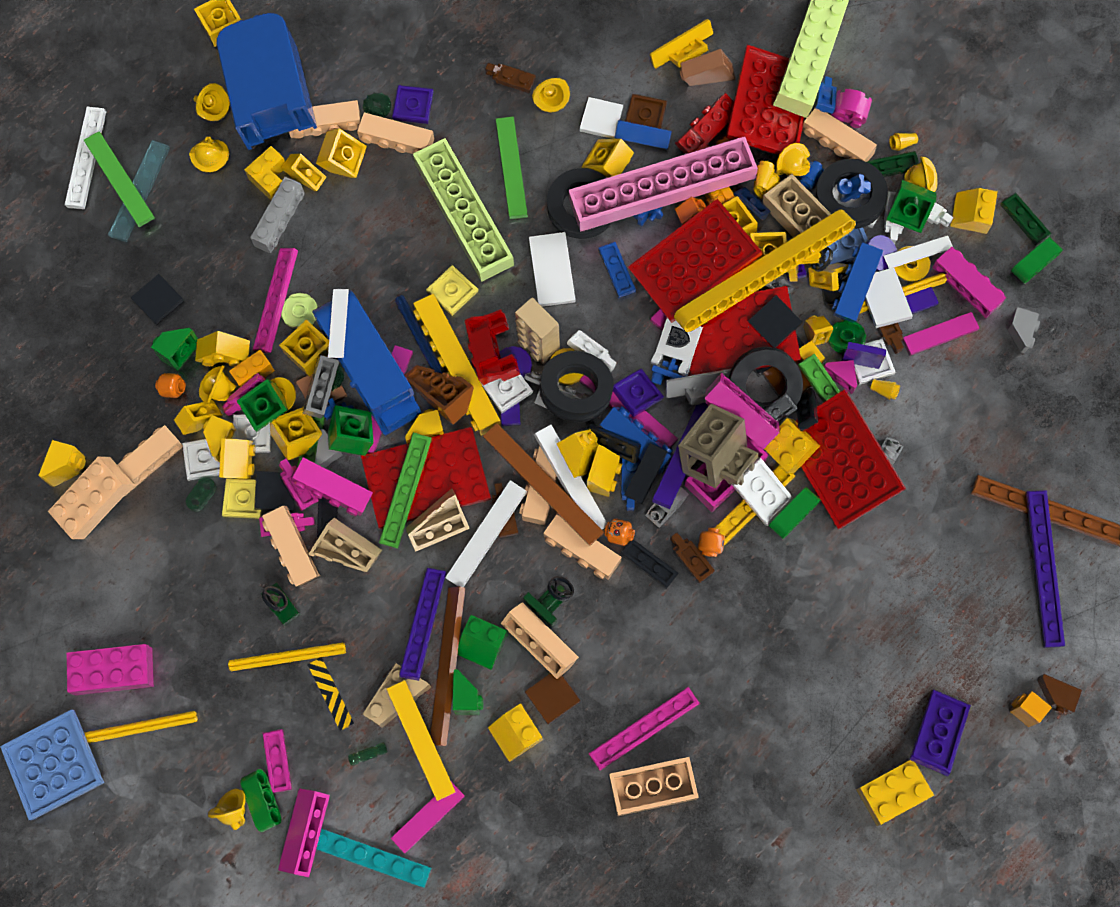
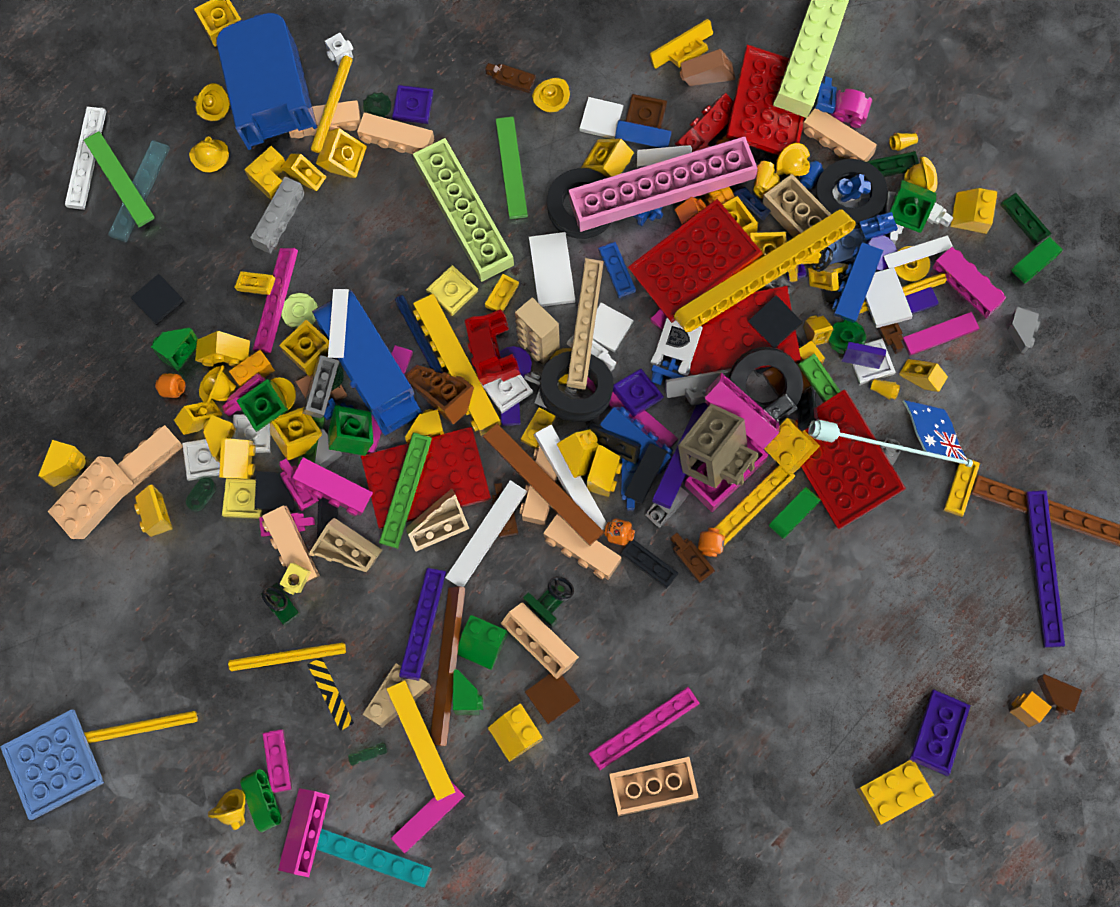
dark pink brick [66,644,154,696] -> none
white tile [731,457,794,526] -> none
dark pink slope [824,360,857,394] -> none
none -> yellow slope [134,485,173,537]
none -> yellow plate [234,271,275,295]
none -> light yellow brick [280,563,311,595]
none -> yellow axle [311,55,352,153]
none -> white brick [325,33,353,66]
none -> yellow plate [485,274,519,312]
none -> yellow plate [521,407,556,449]
none -> tan tile [567,258,604,390]
none -> white tile [593,303,633,353]
none -> white tile [637,145,692,169]
none -> flag [808,400,973,467]
none -> blue hips [859,212,898,240]
none -> yellow slope [899,359,948,392]
none -> yellow tile [943,458,980,517]

